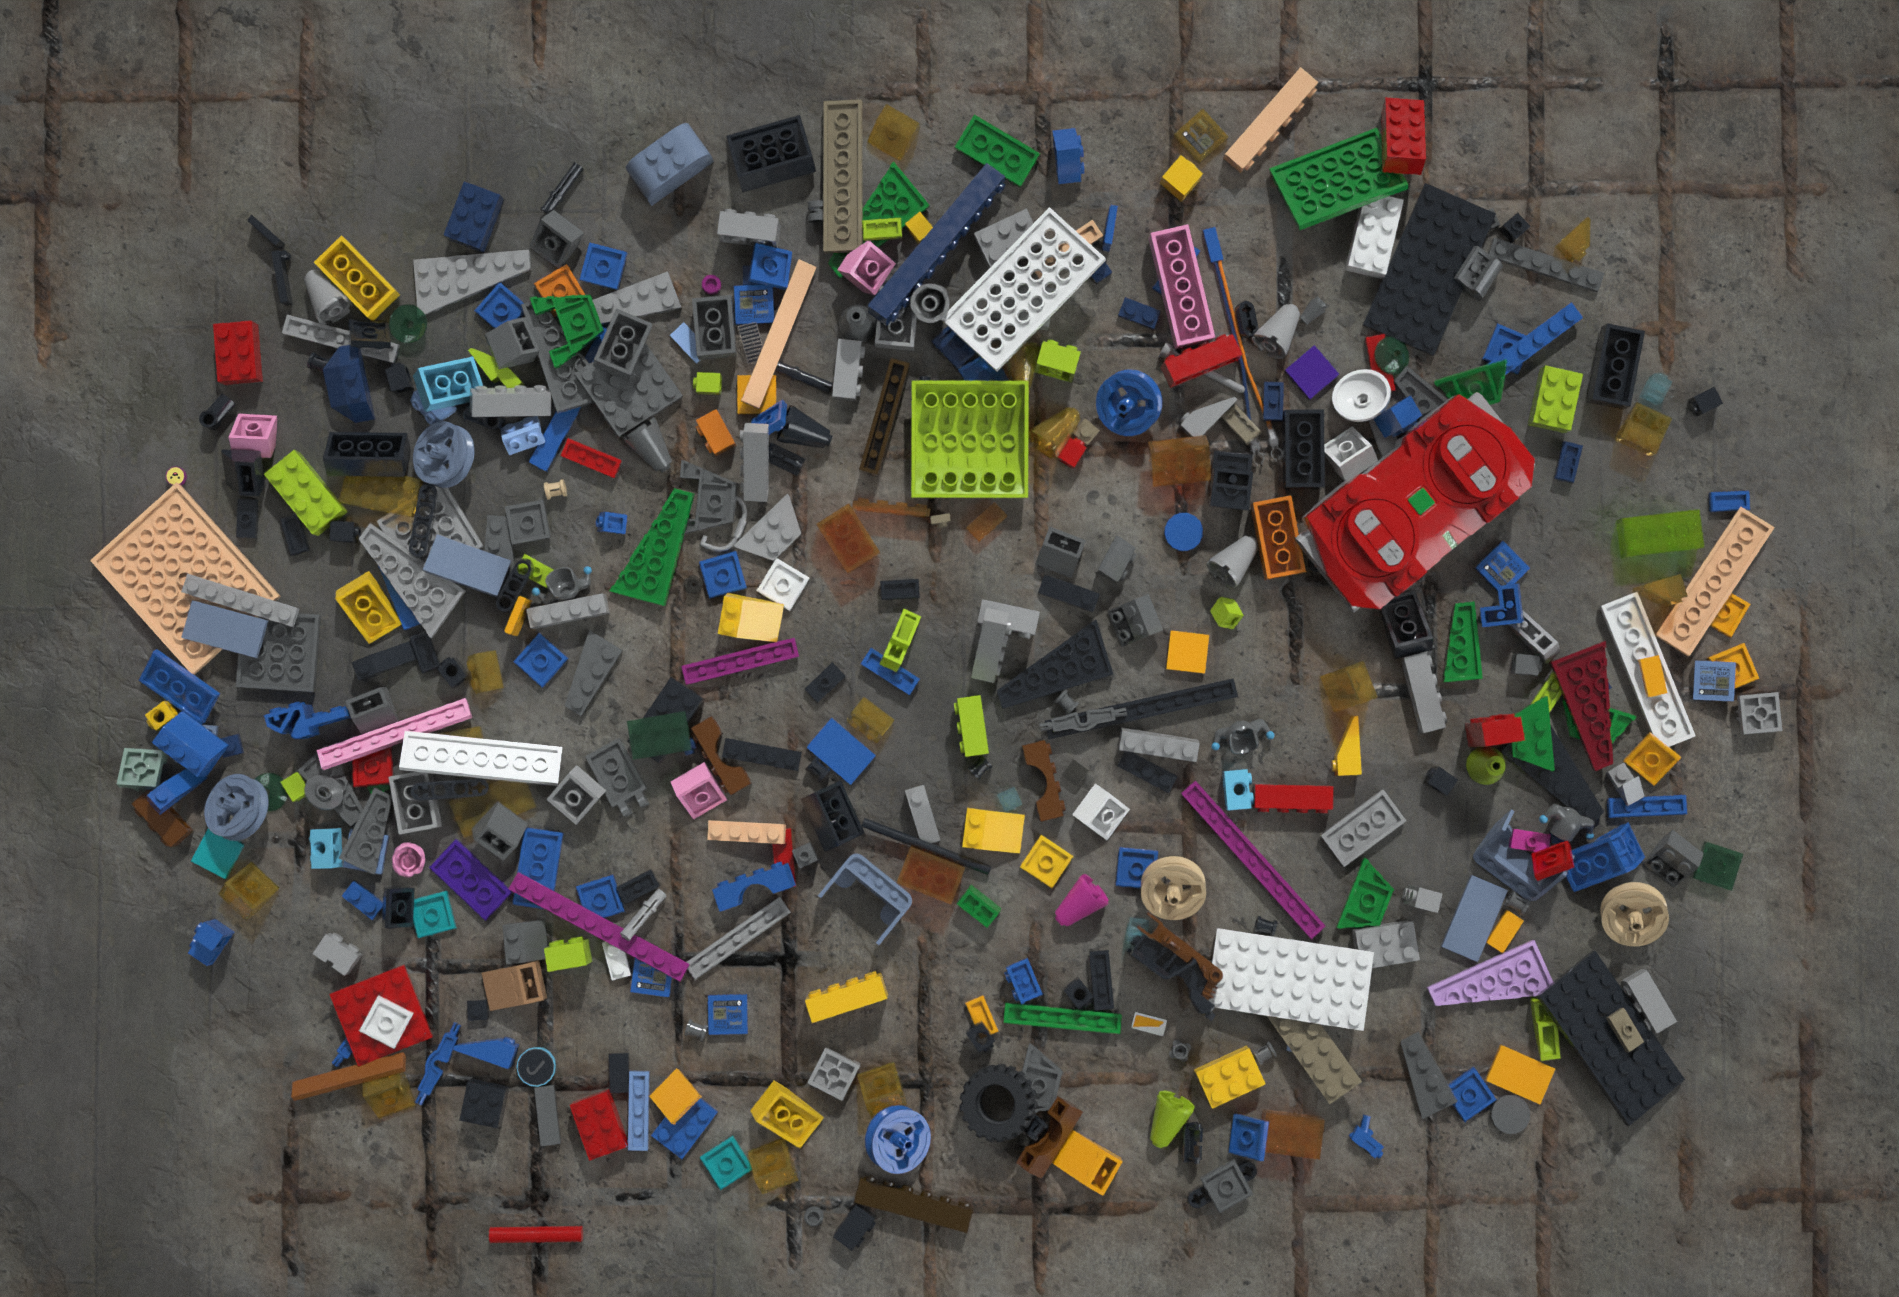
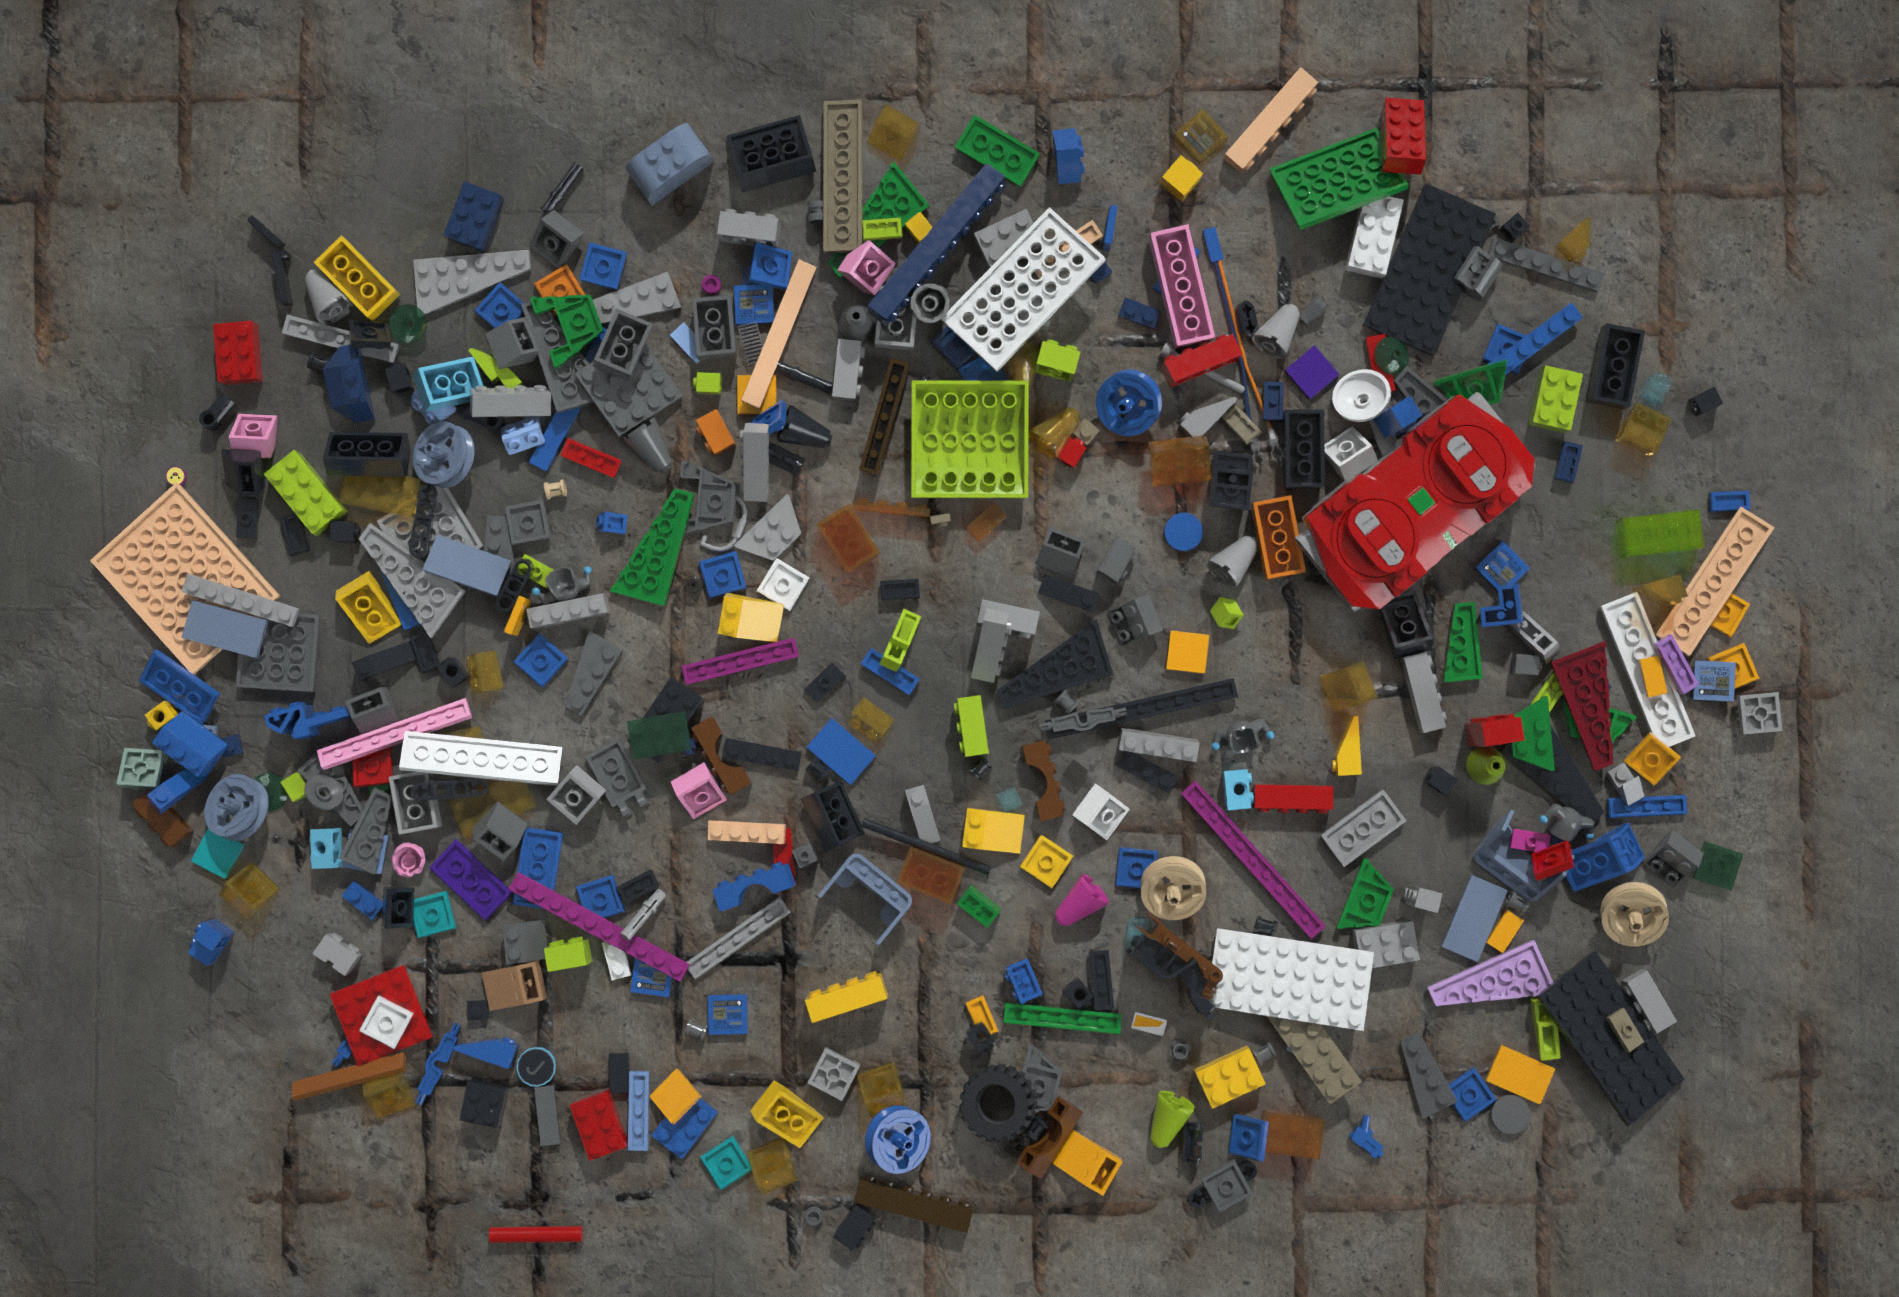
none -> medium lavender plate [1653,634,1699,695]

